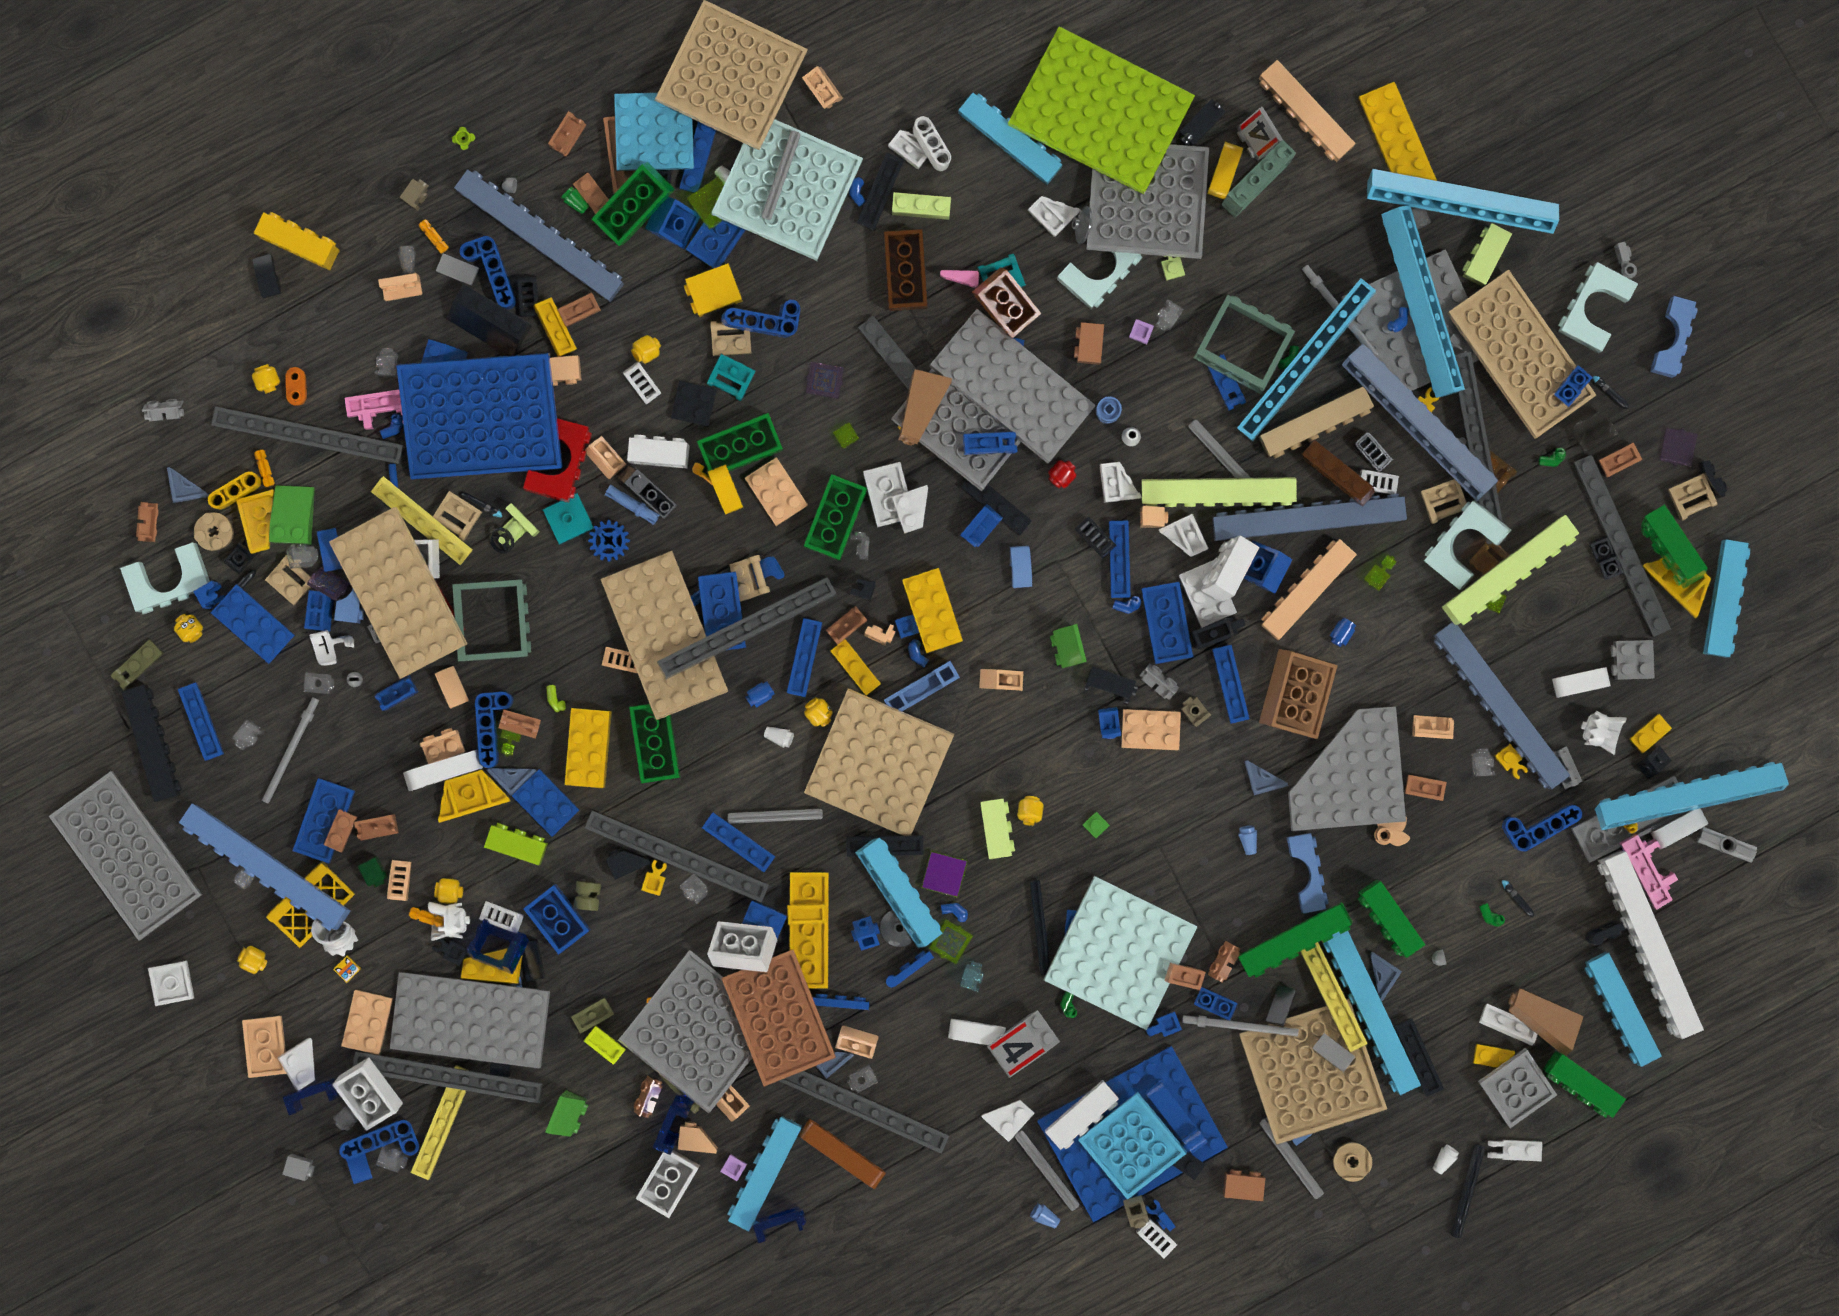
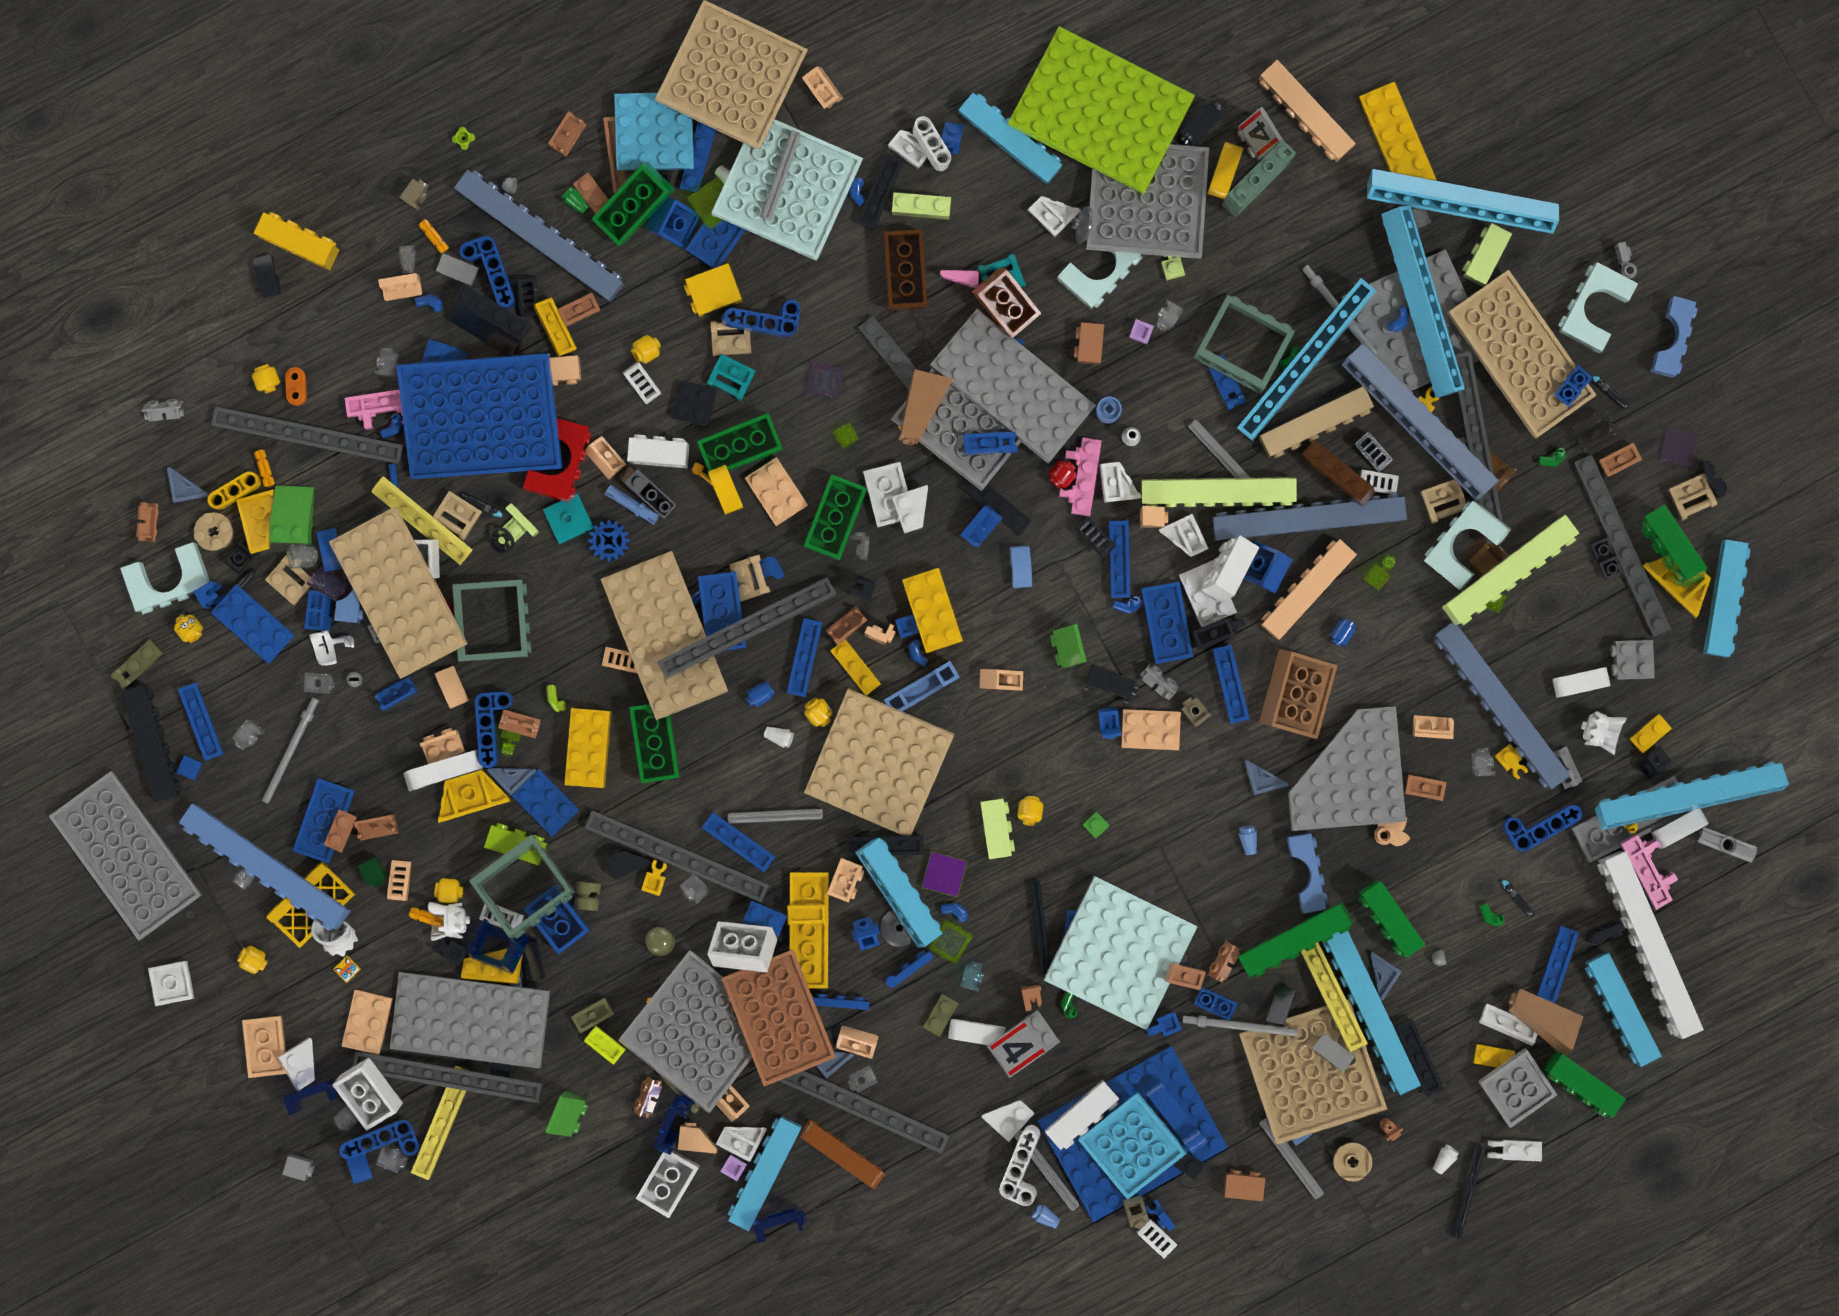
none -> blue tile [177,755,203,780]
none -> blue arm [415,294,443,312]
none -> sand green window [470,835,575,938]
none -> olive helmet [645,927,675,956]
none -> white wing [716,1127,767,1162]
none -> light nougat bracket [827,858,864,902]
none -> olive plate [923,994,959,1037]
none -> blue bracket [942,122,964,155]
none -> white beam [999,1125,1040,1206]
none -> nougat hinge [1021,984,1042,1011]
none -> bright pink hinge [1059,438,1102,517]
none -> nougat hinge [1380,1118,1403,1141]
none -> blue plate [1536,926,1579,1004]

